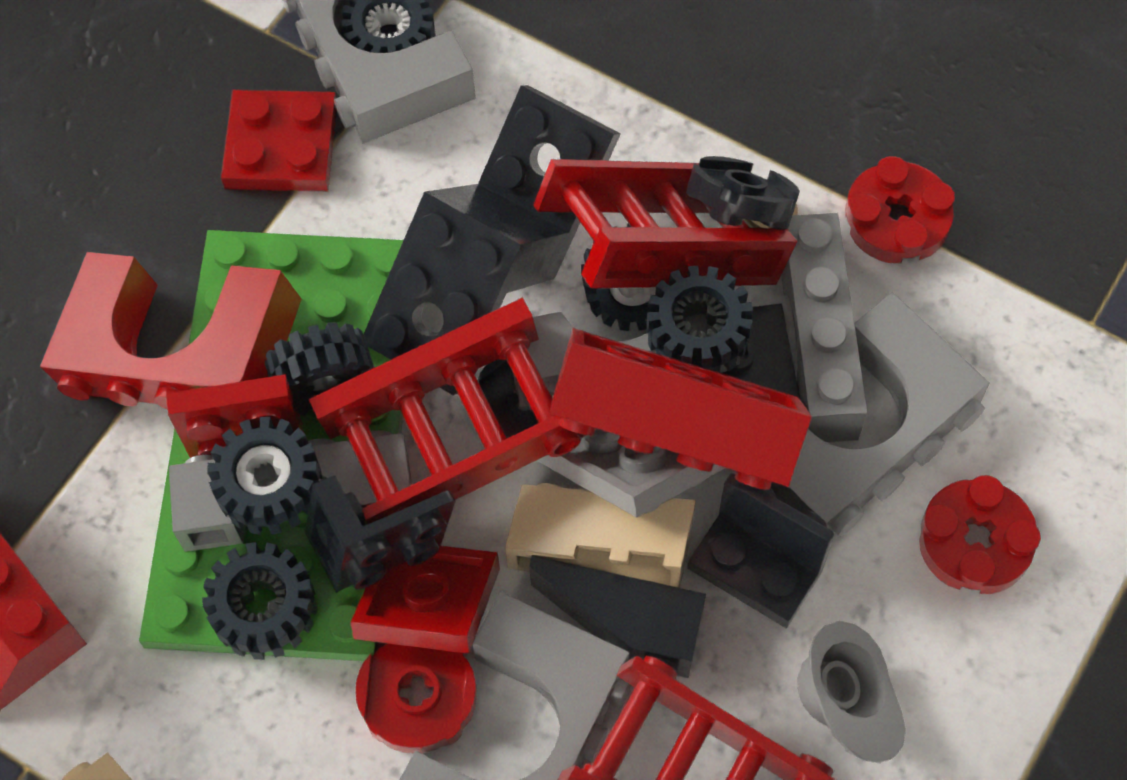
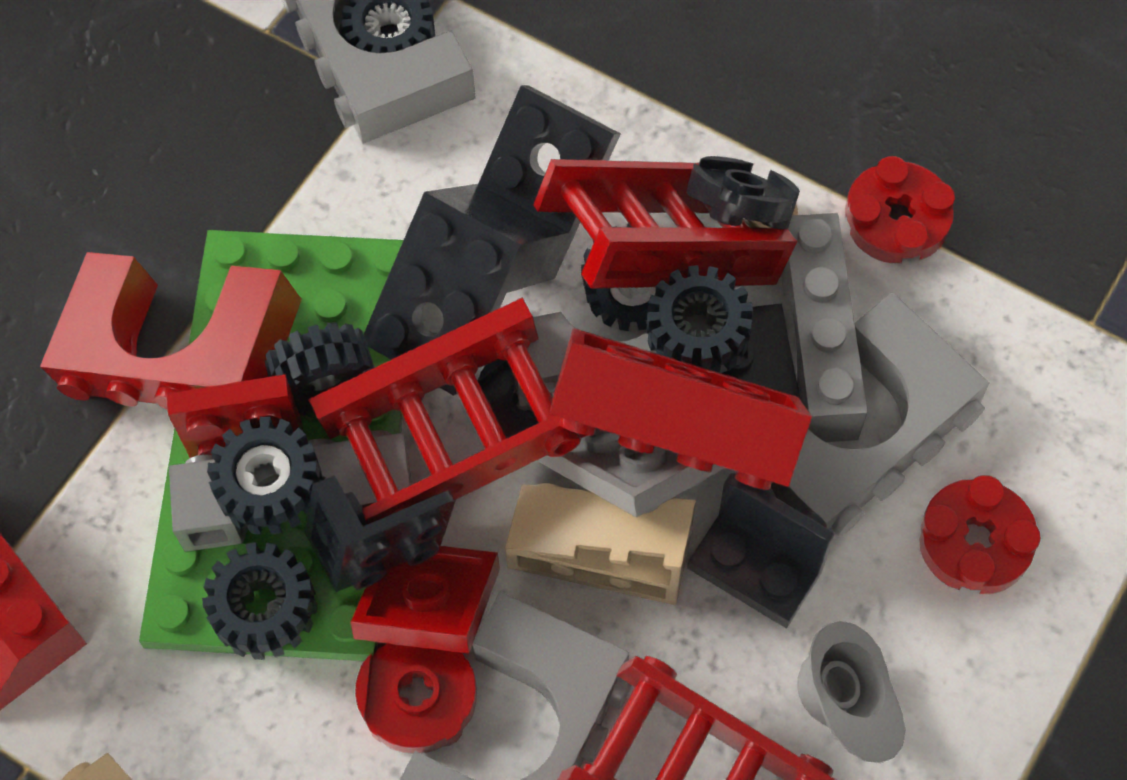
red plate [221,90,337,192] -> none
black slope [529,555,706,680] -> none

